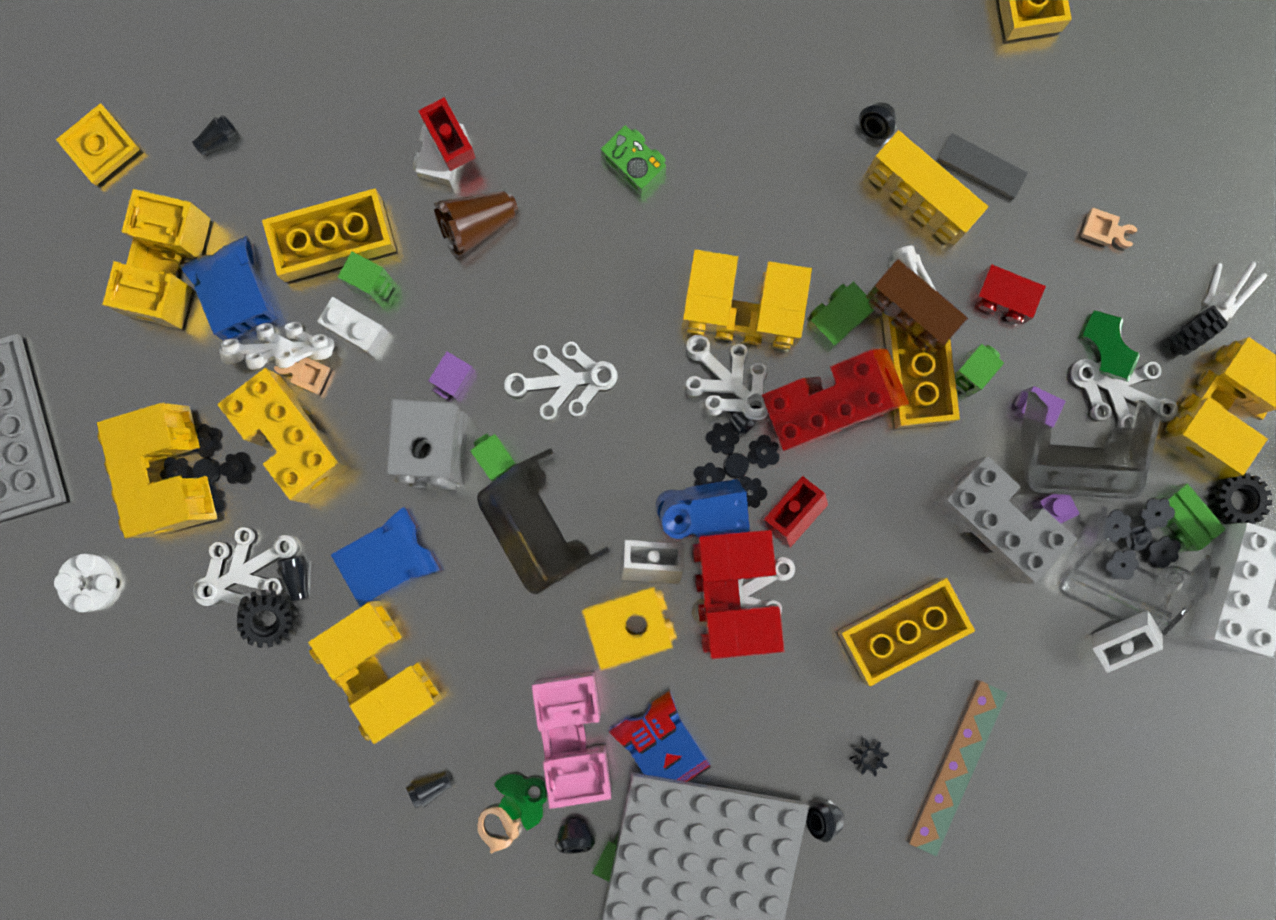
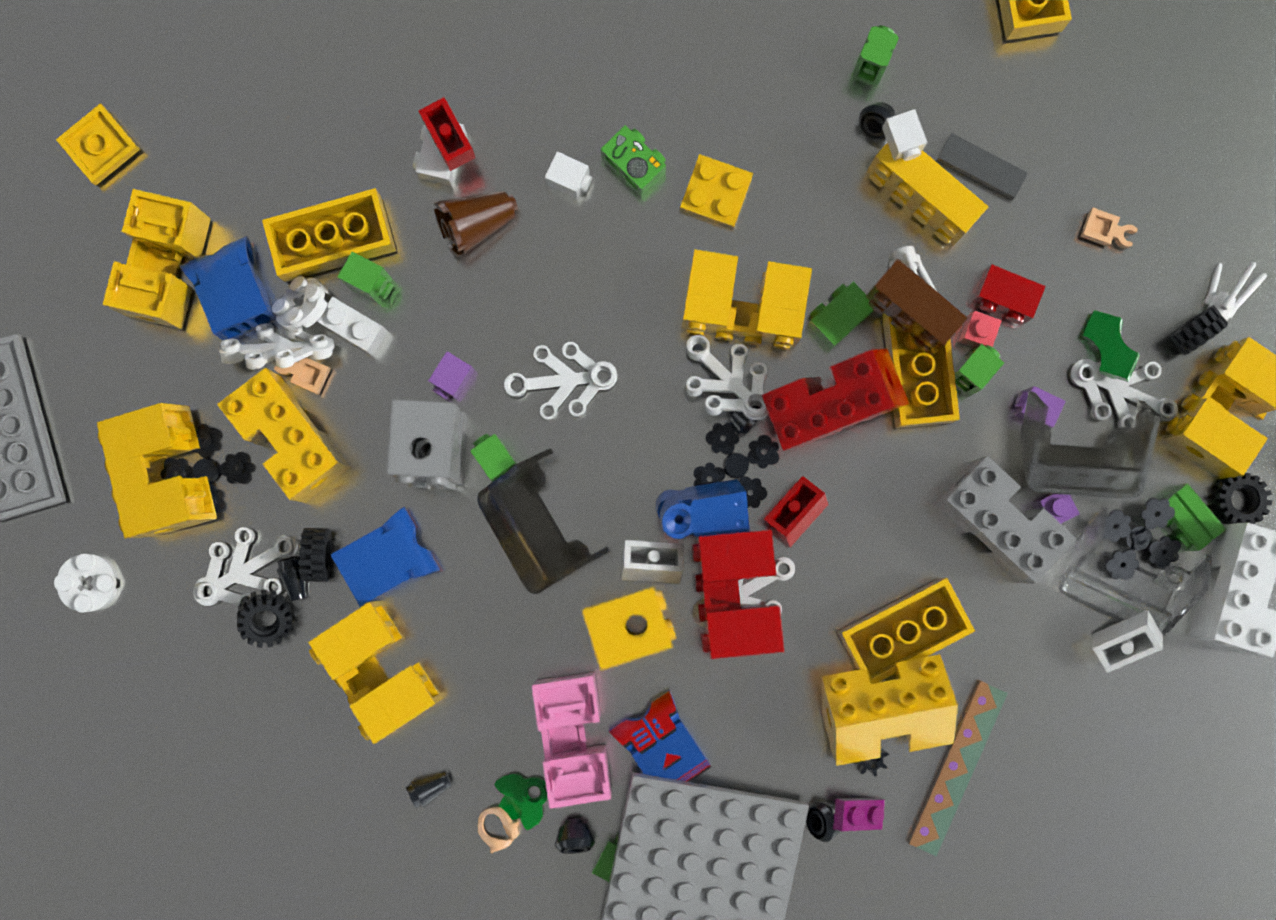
black cone [192,115,237,155] -> none
none -> white plate [272,276,329,333]
none -> black tyre [298,528,333,582]
none -> white brick [545,152,592,199]
none -> yellow plate [680,154,753,229]
none -> yellow piece [821,654,958,766]
none -> magenta plate [833,798,885,832]
none -> bright green brick [852,25,899,85]
none -> white brick [882,109,927,161]
none -> coral brick [957,310,1002,349]

